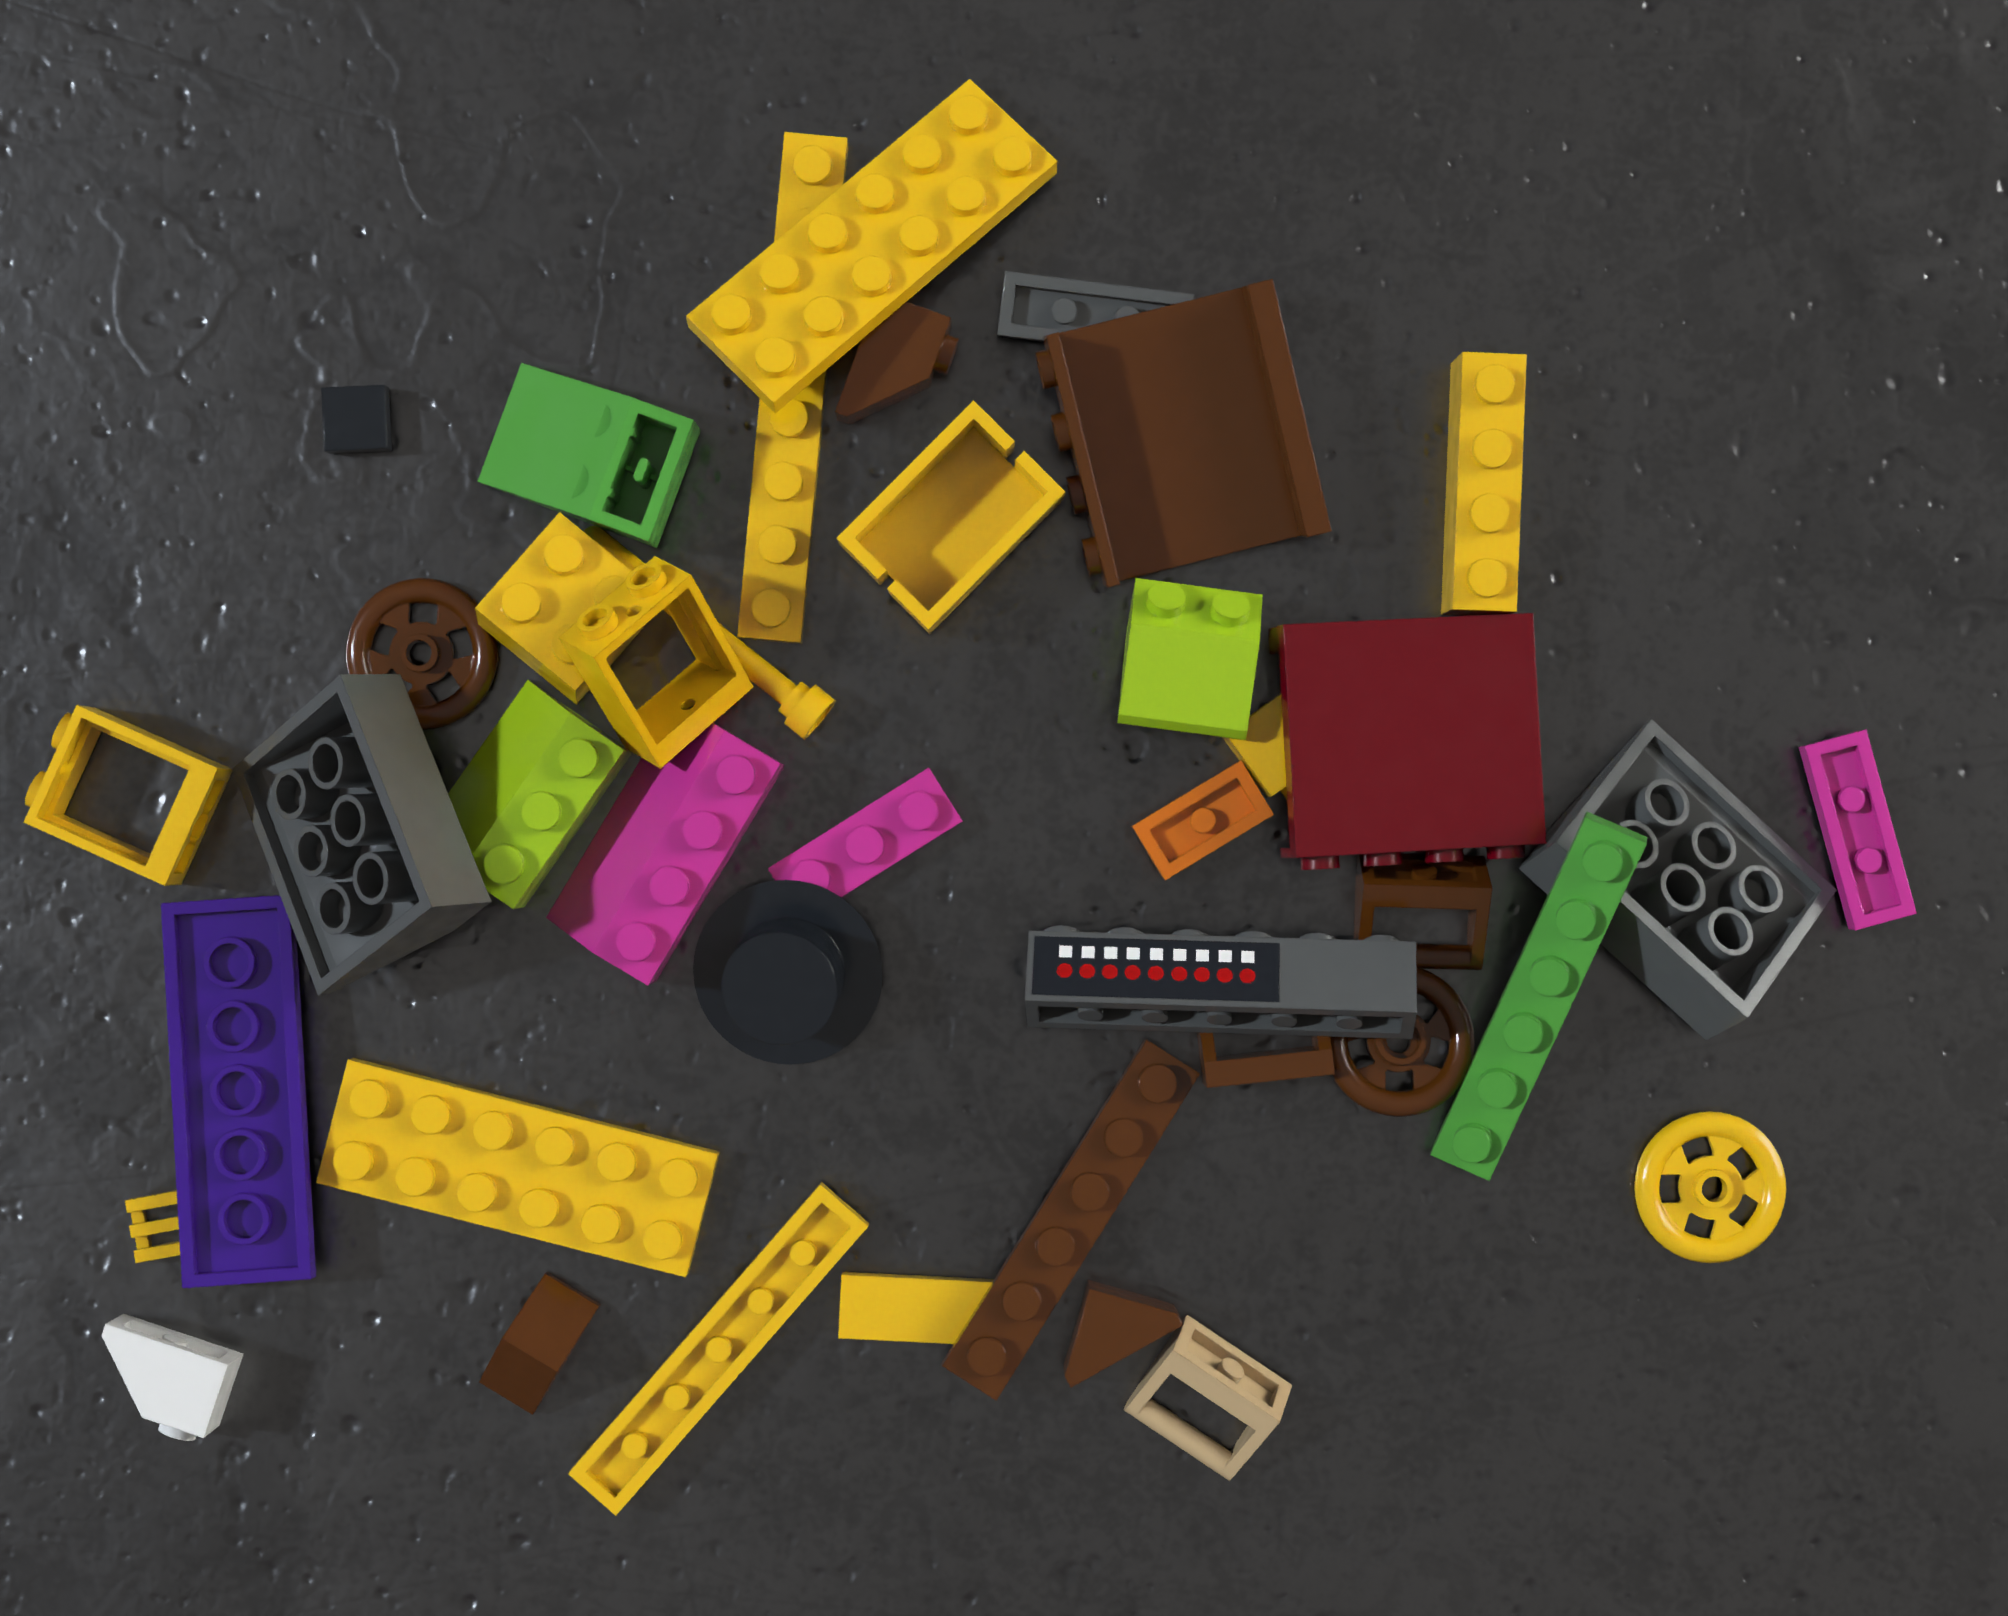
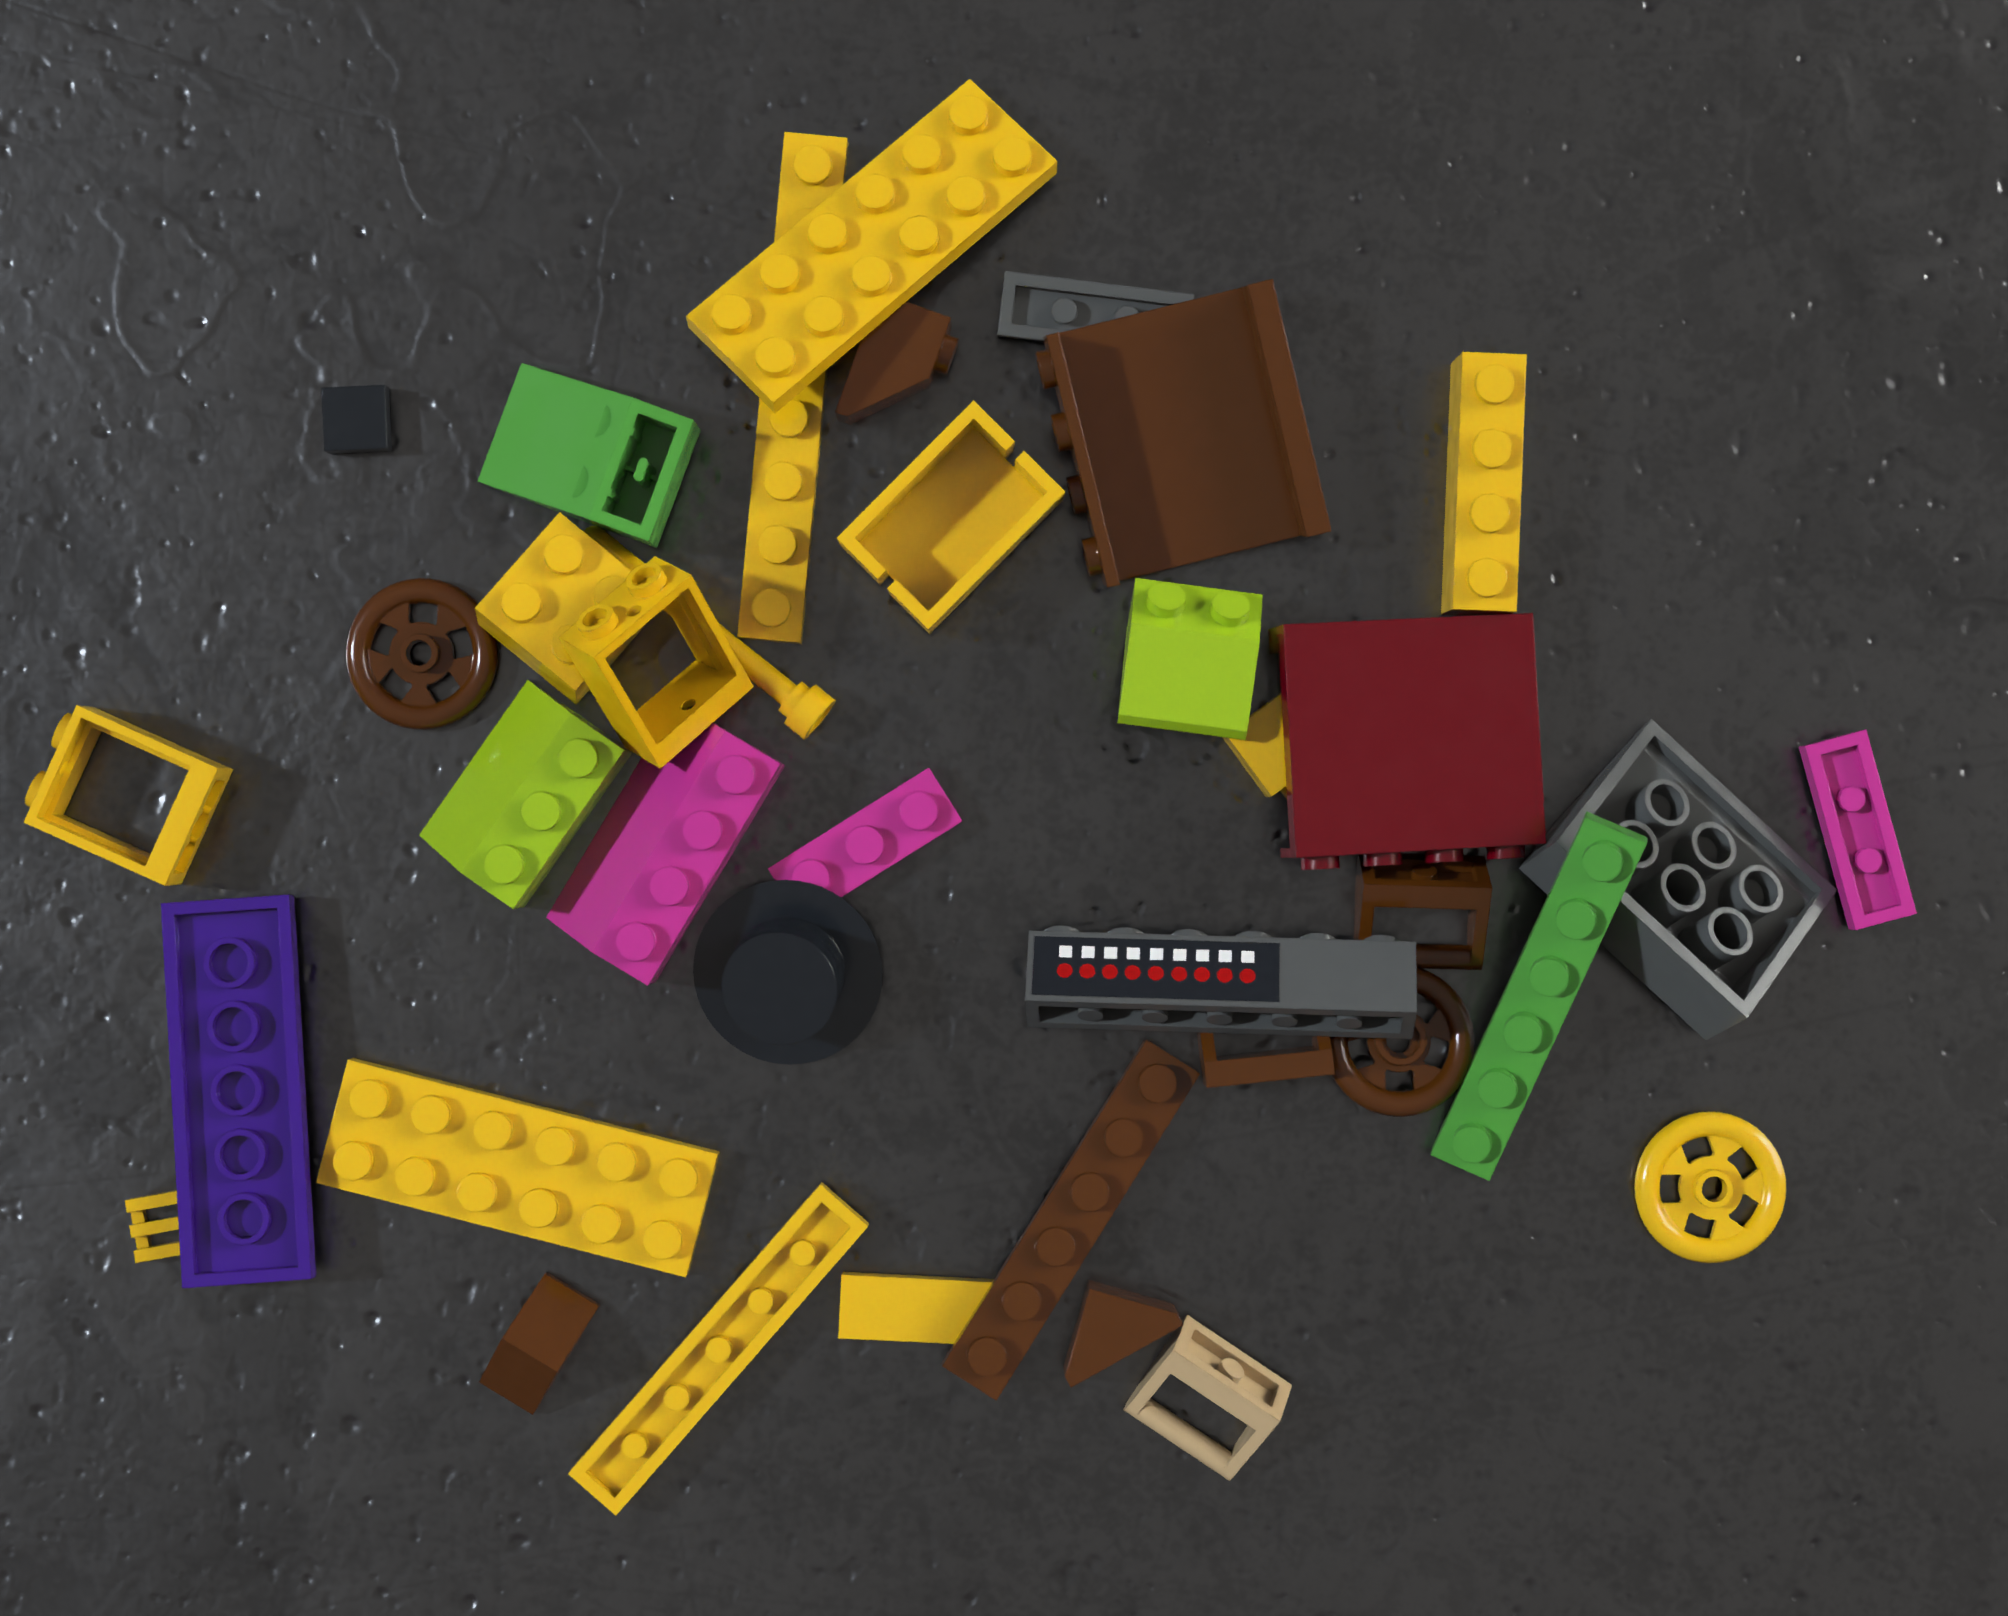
white slope [102,1314,243,1441] -> none
dark grey slope [232,674,491,996] -> none
orange plate [1131,760,1274,880] -> none

